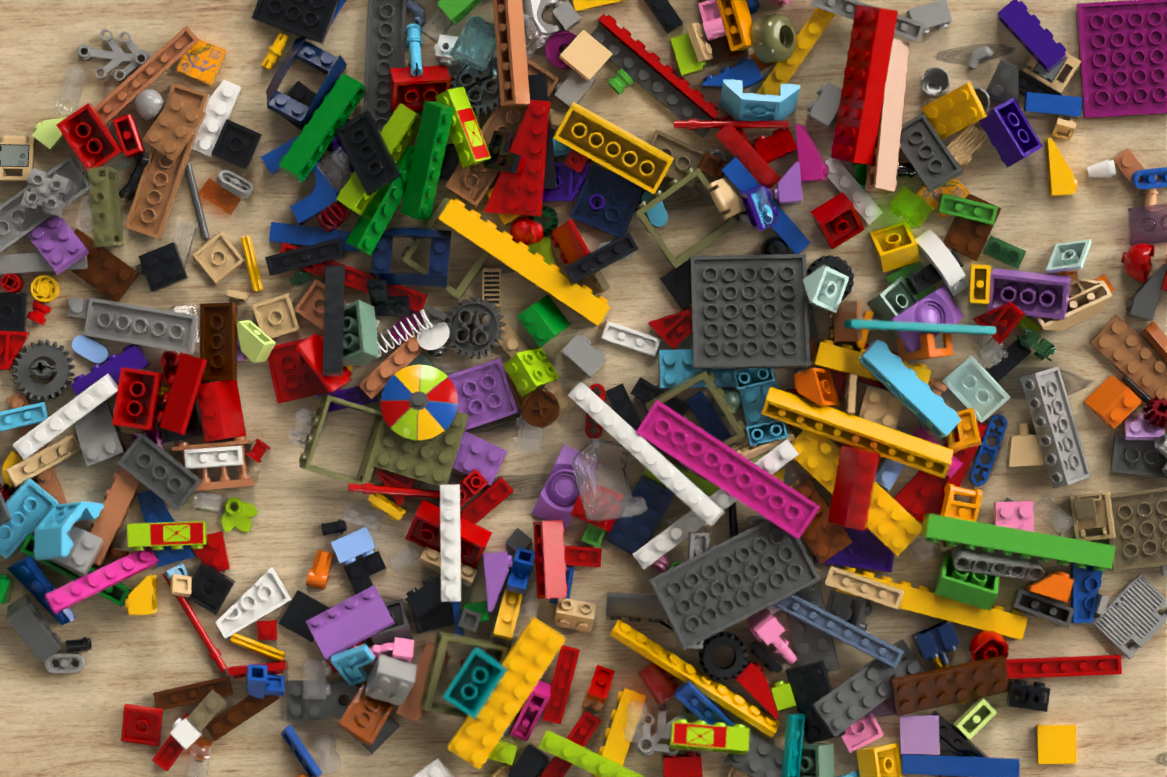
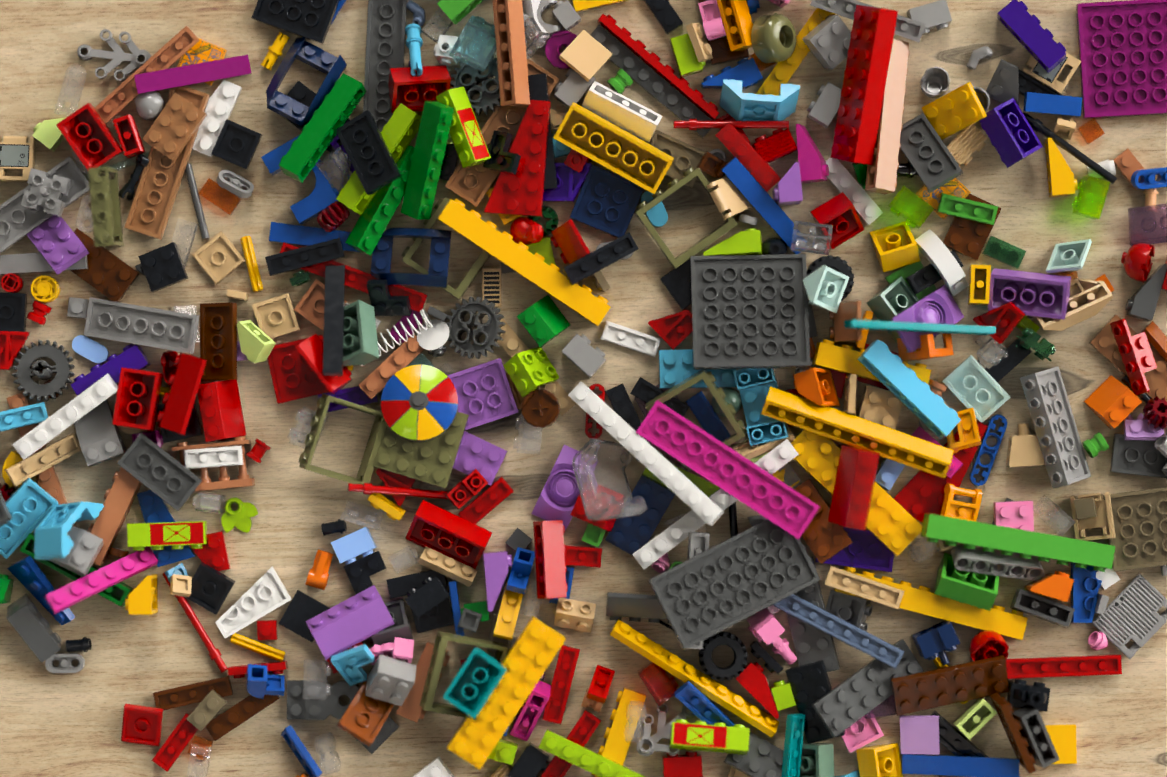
white brick [170,717,202,749] -> none
white plate [440,485,461,601] -> none
dark purple hinge [589,194,605,210] -> none
slope [740,185,778,231] -> none
none -> magenta tile [134,55,252,94]
none -> black tile [387,570,447,599]
none -> brick [582,81,663,142]
none -> lime slope [703,228,763,256]
none -> clear brick [791,221,833,255]
none -> light grey brick [802,14,851,70]
none -> reddish brown plate [990,692,1036,774]
none -> dark grey brick [1012,705,1060,769]
none -> black bar [1023,111,1117,184]
none -> clear neon green brick [1072,176,1110,220]
none -> clear orange tile [1077,118,1105,144]
none -> bright green wheel [1082,432,1109,458]
none -> bright pink plate [1088,631,1108,650]
none -> white tile [1096,568,1121,590]
none -> red bracket [1110,319,1157,395]

